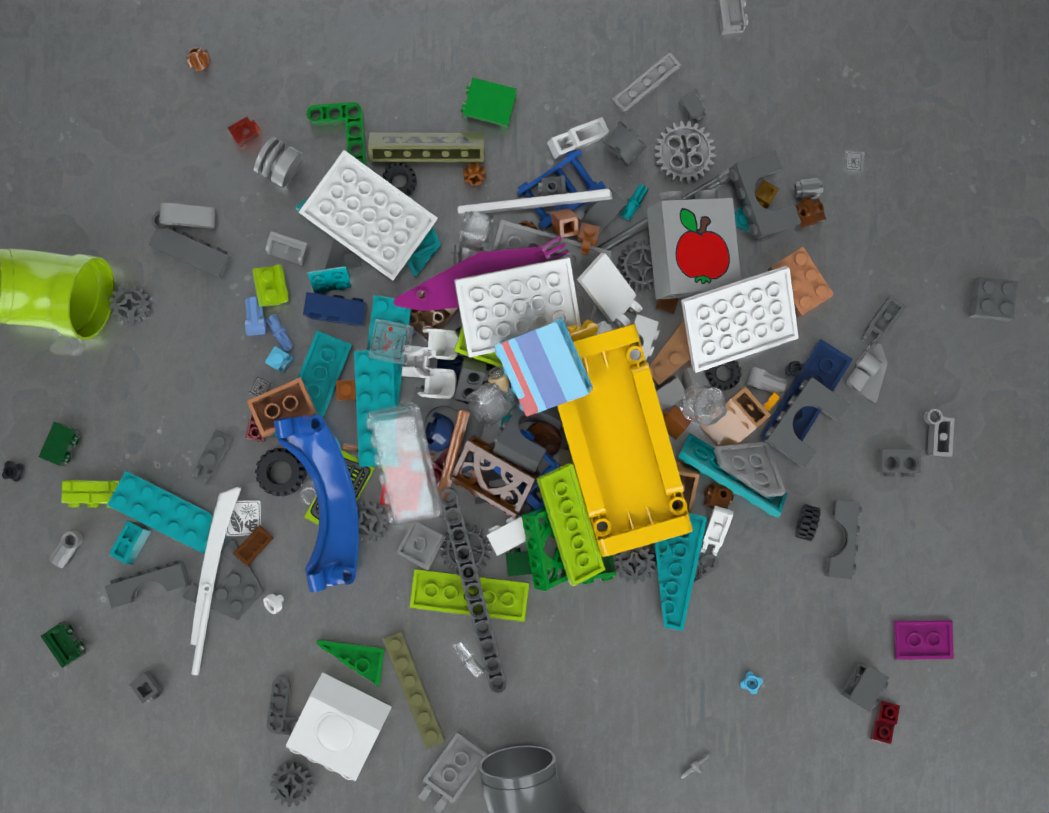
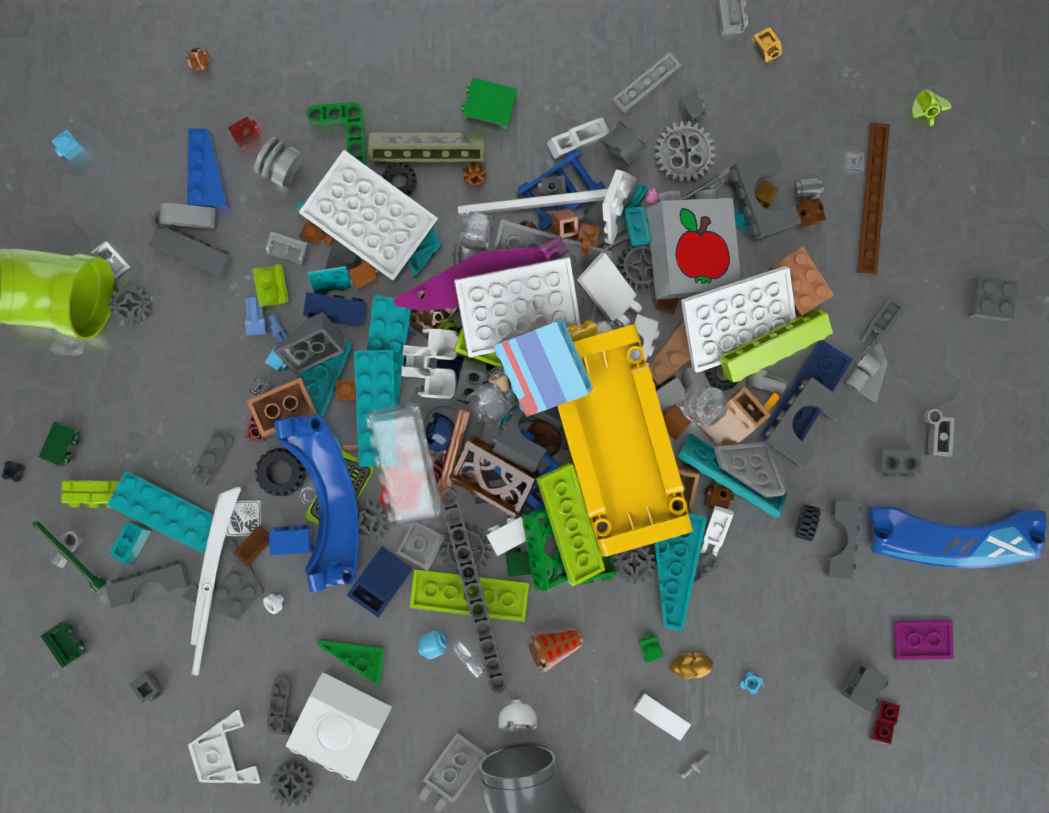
clear tile [368,319,414,365] -> none
olive brick [383,630,445,749] -> none
black pin [785,361,804,376] -> none
none -> dark green piece [32,521,106,593]
none -> medium azure brick [52,129,84,160]
none -> white slope [91,240,130,279]
none -> blue wedge [187,129,230,209]
none -> white wing [188,709,261,784]
none -> blue brick [269,525,314,555]
none -> dark grey slope [274,312,344,374]
none -> dark orange plate [299,219,334,246]
none -> dark blue slope [346,547,413,618]
none -> dark orange brick [348,262,379,291]
none -> medium azure head [417,631,448,659]
none -> lime bush [438,318,458,331]
none -> white cylinder [498,700,537,732]
none -> dark orange cone [527,629,583,673]
none -> white wing [603,169,638,245]
none -> teal plate [624,206,651,246]
none -> white slope [633,692,691,740]
none -> green bracket [638,633,664,663]
none -> bright pink hinge [645,188,660,205]
none -> pearl gold arm [669,652,713,679]
none -> lime brick [719,308,833,383]
none -> pearl gold bracket [753,27,782,62]
none -> reddish brown tile [857,123,890,275]
none -> blue panel [869,506,1047,568]
none -> lime brick [911,89,951,126]

